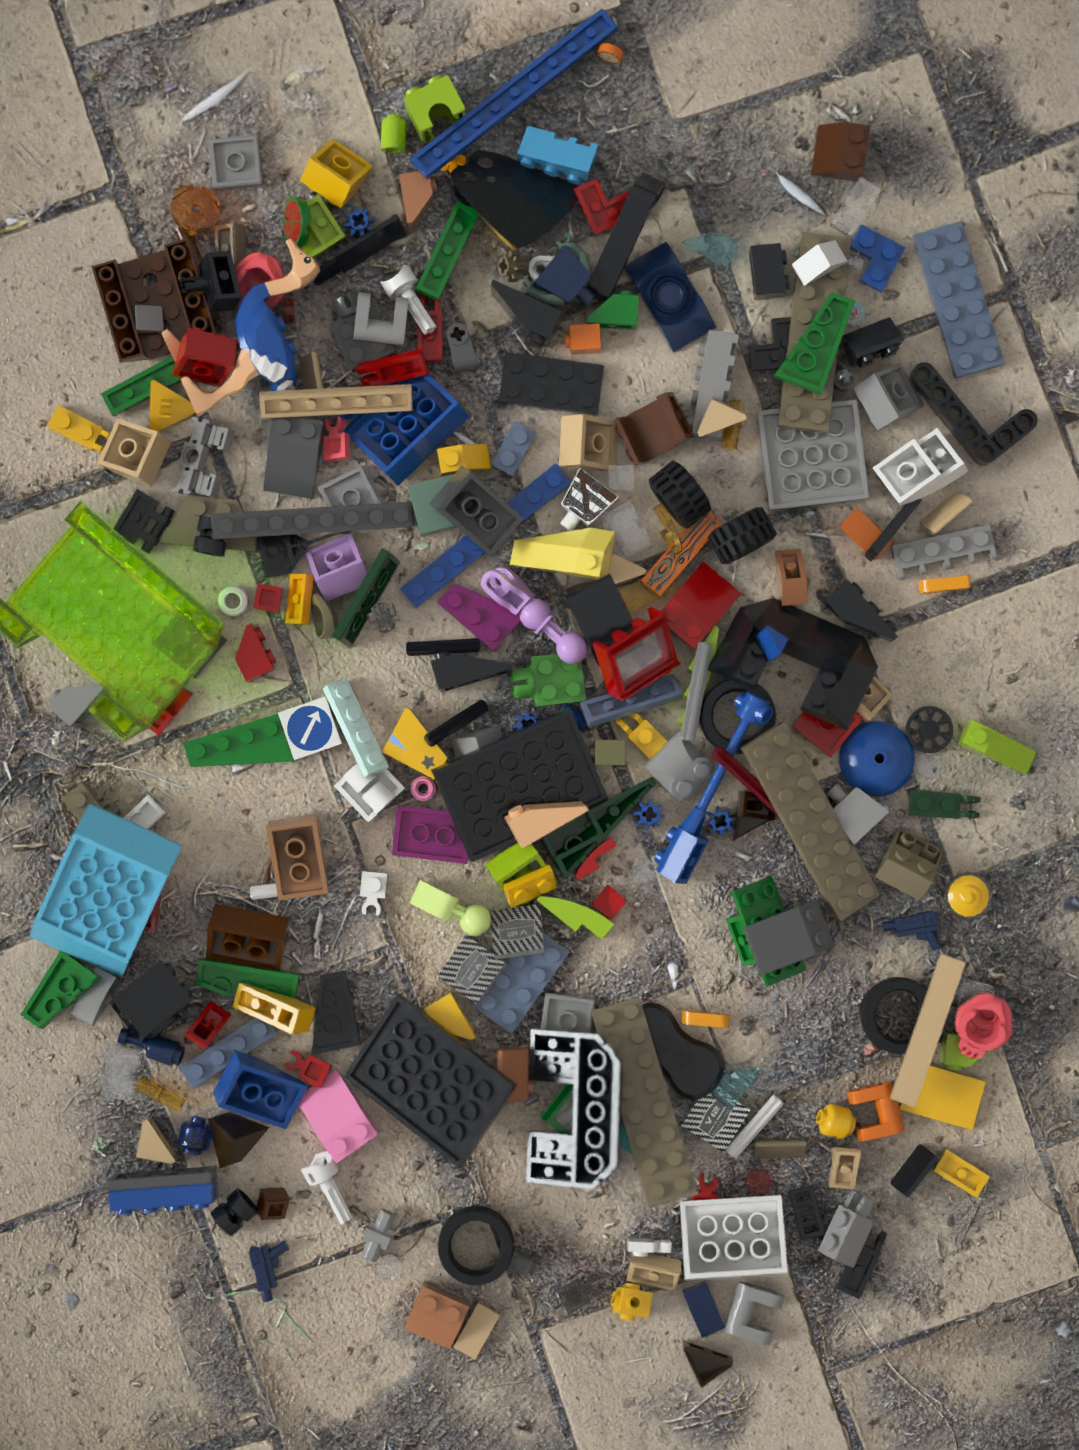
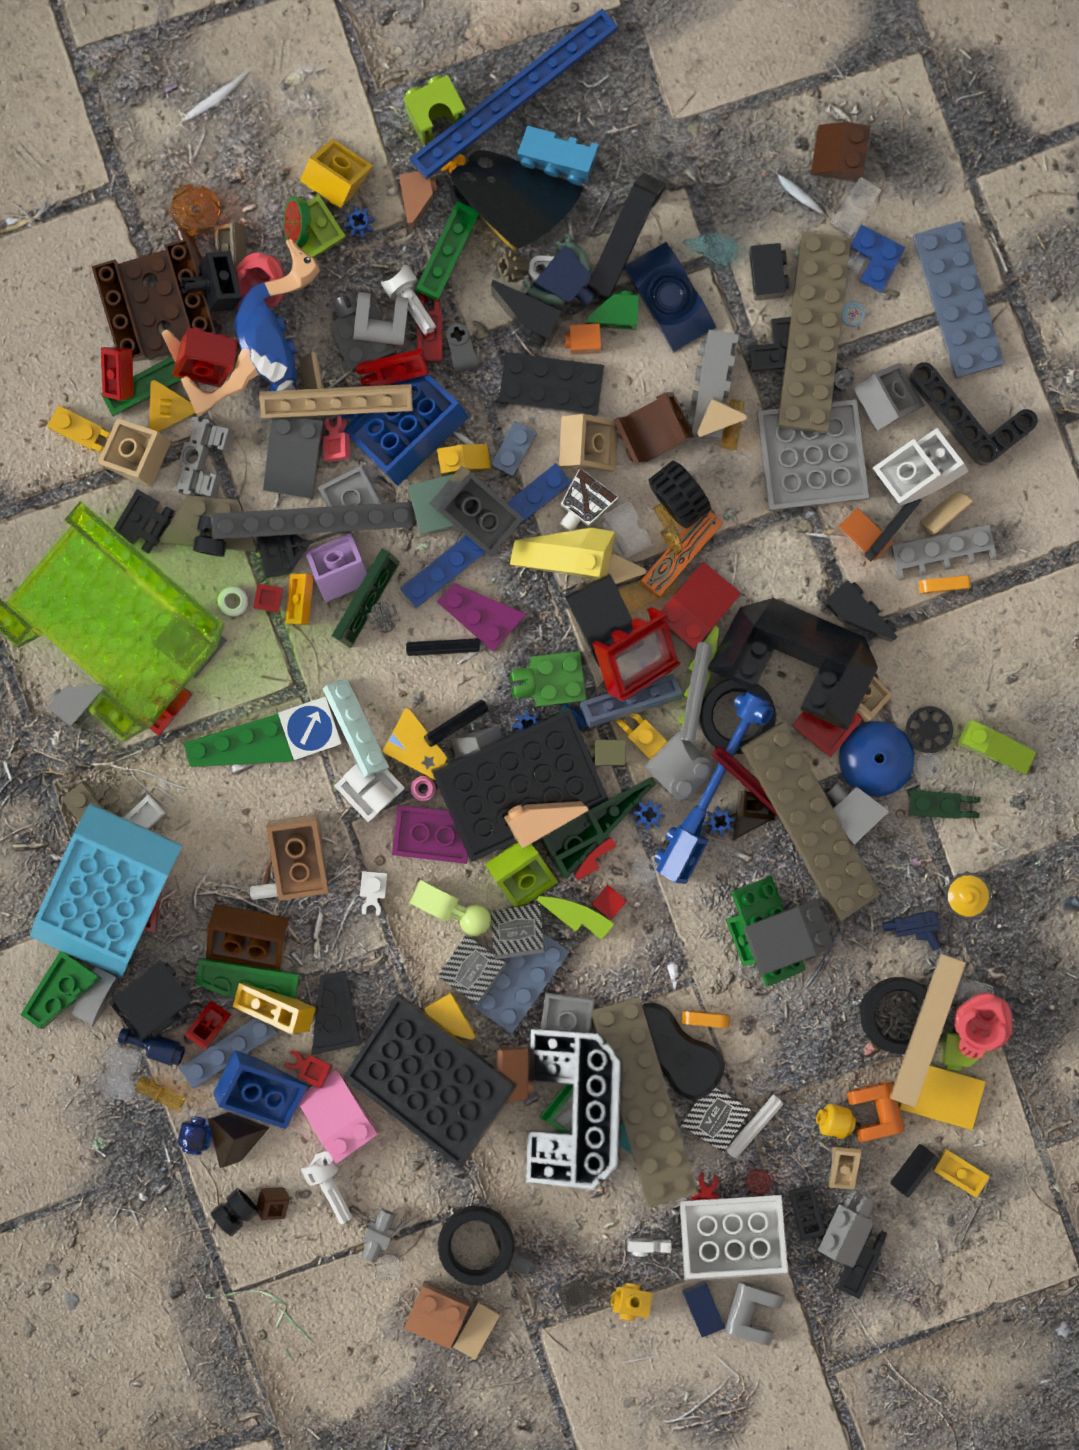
piece [107,1166,218,1215] -> none
light grey slope [135,305,164,333] -> none
tan slope [136,1116,179,1164] -> none
light grey tile [208,134,263,190] -> none
red slope [235,623,277,683] -> none
dark blue piece [248,1241,289,1302] -> none
clear red tile [283,297,295,323] -> none
dark tan hat [312,593,337,639] -> none
black piece [313,214,407,286] -> none
lime brick [380,114,407,154] -> none
black slope [430,651,512,693] -> none
lavender piece [481,566,588,664] -> none
yellow plate [503,865,557,908] -> none
red plate [573,178,630,235] -> none
orange tile [597,43,623,64] -> none
clear tile [608,465,634,491] -> none
tan slope [626,1252,682,1291] -> none
dark brown slope [682,1341,733,1388] -> none
black tyre [707,507,777,564] -> none
clear light blue slope [711,1068,760,1110] -> none
dark tan slope [754,1138,807,1158] -> none
blue slope [756,625,788,661] -> none
green wing [773,292,855,395] -> none
nougat slope [776,549,807,606] -> none
white slope [792,240,848,286] -> none
black slope [841,317,904,368] -> none
dark tan slope [875,827,944,901] -> none
none -> red slope [101,347,134,401]

